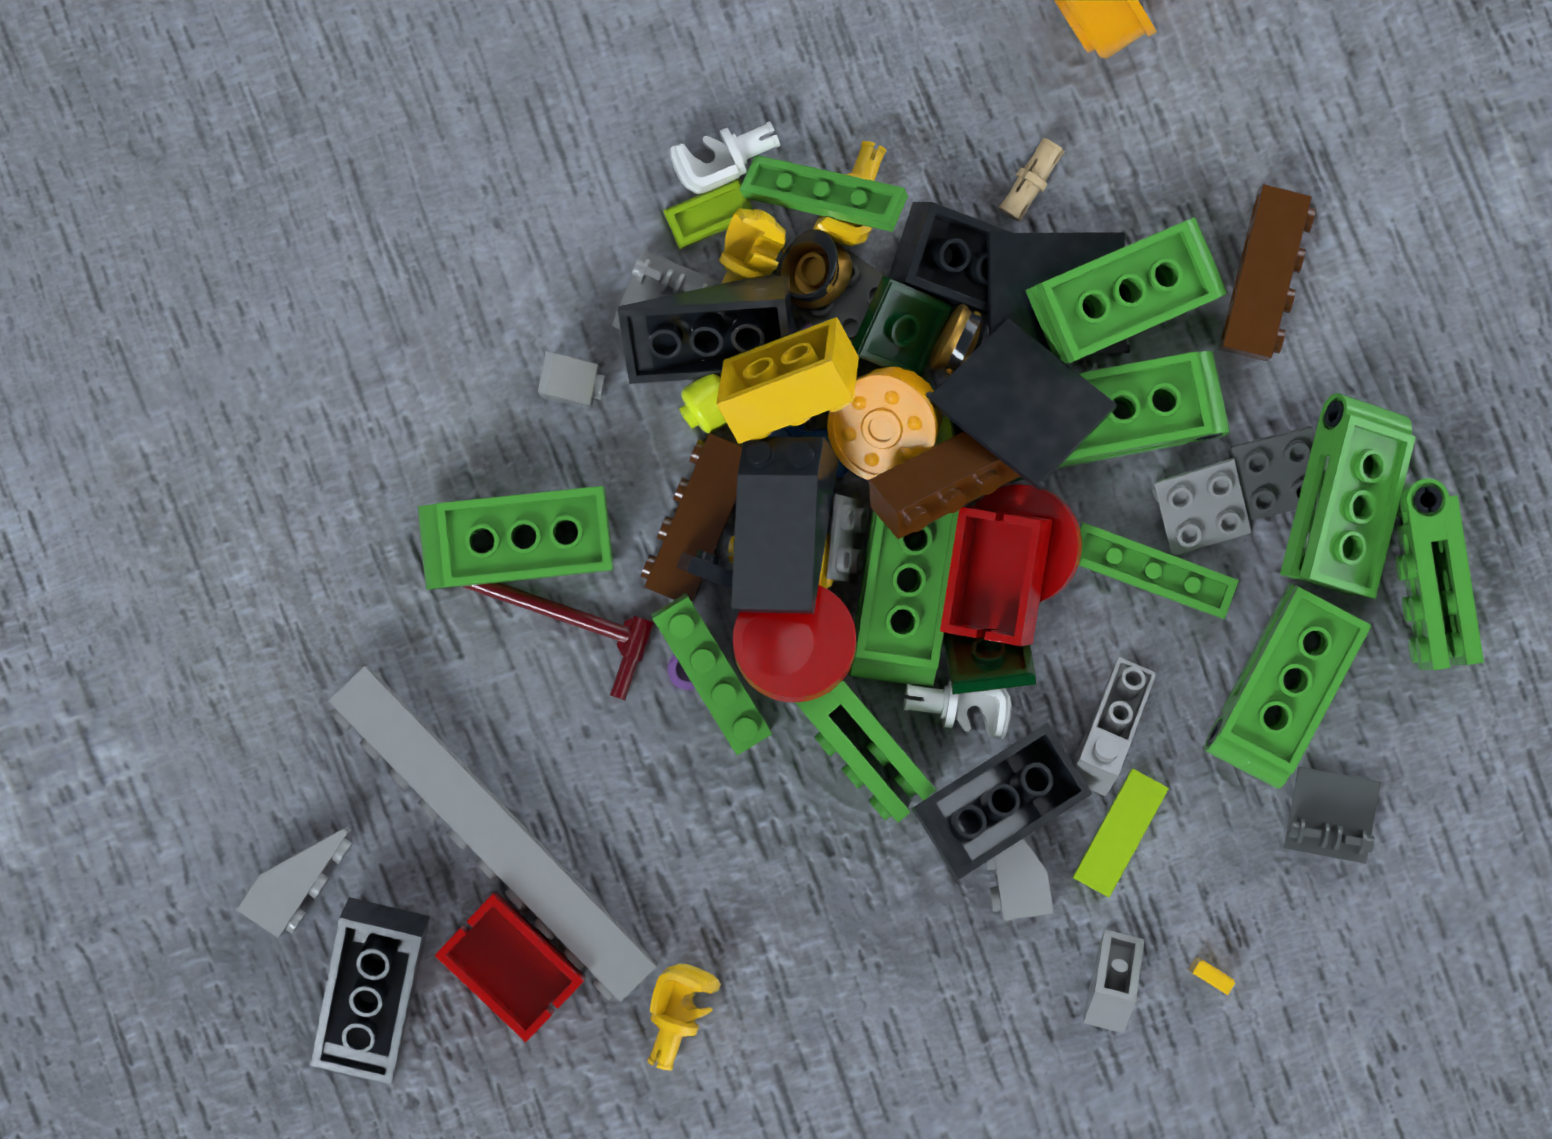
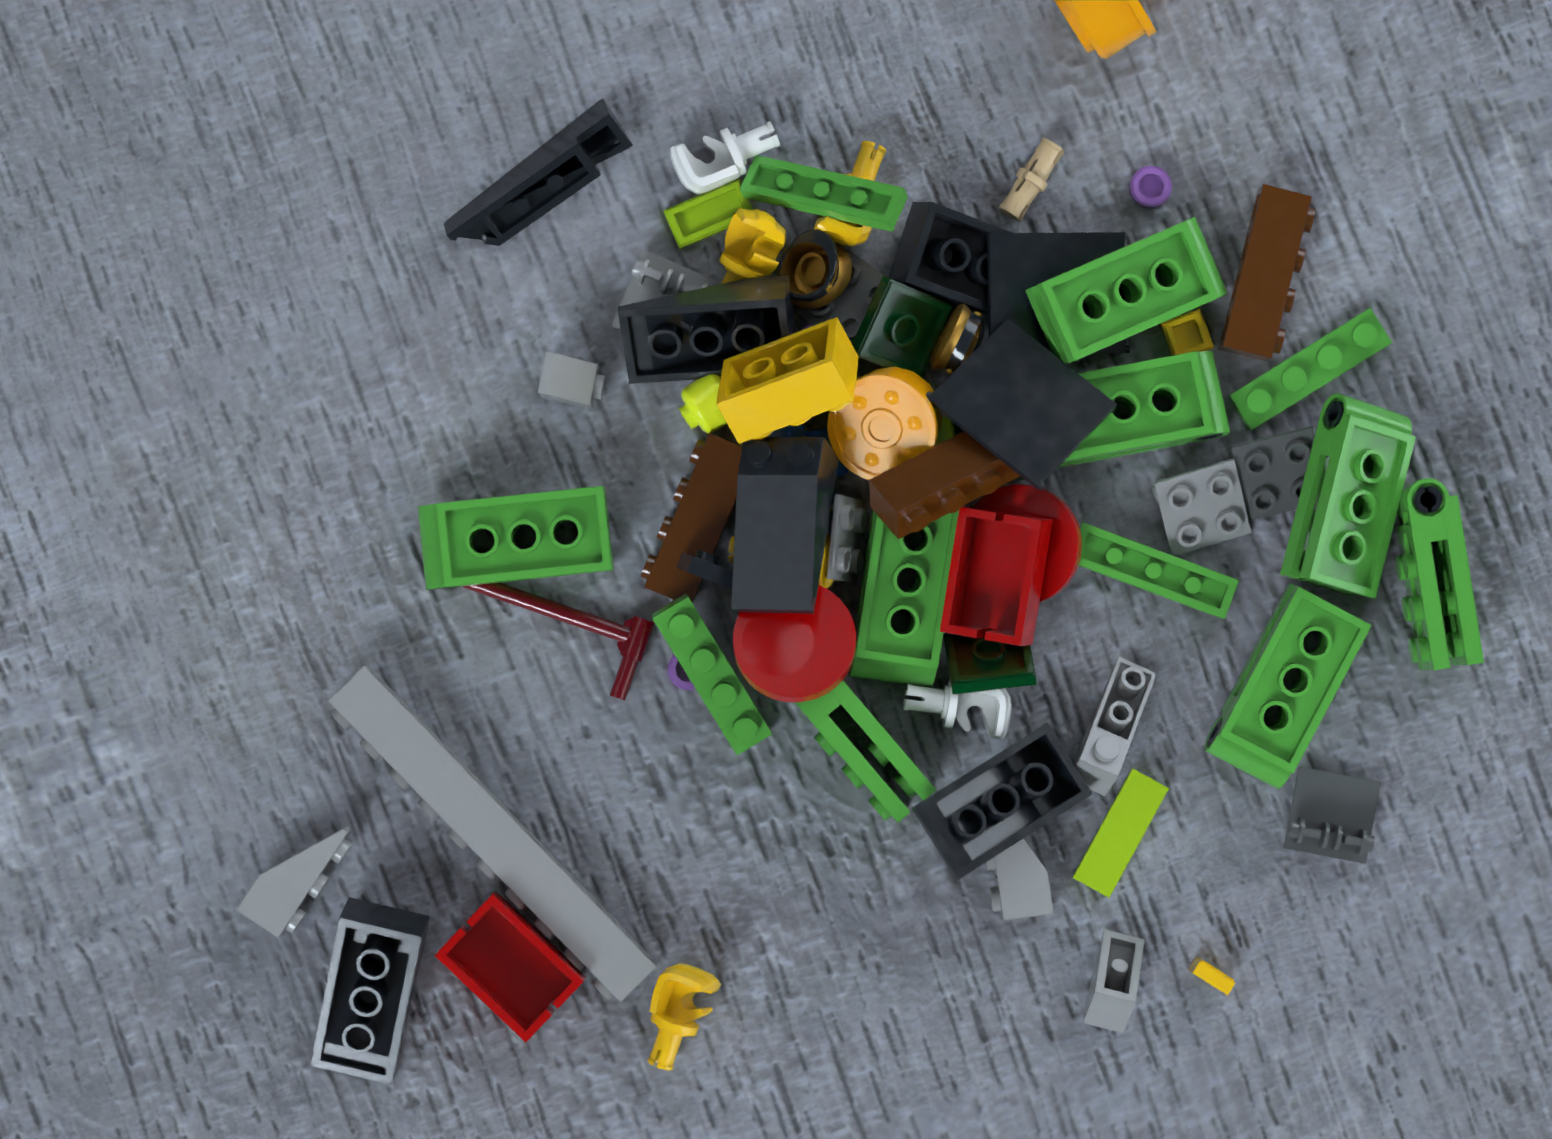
none -> black wedge [444,99,633,246]
none -> medium lavender tile [1129,166,1172,209]
none -> yellow tile [1160,309,1214,356]
none -> bright green plate [1228,308,1392,431]

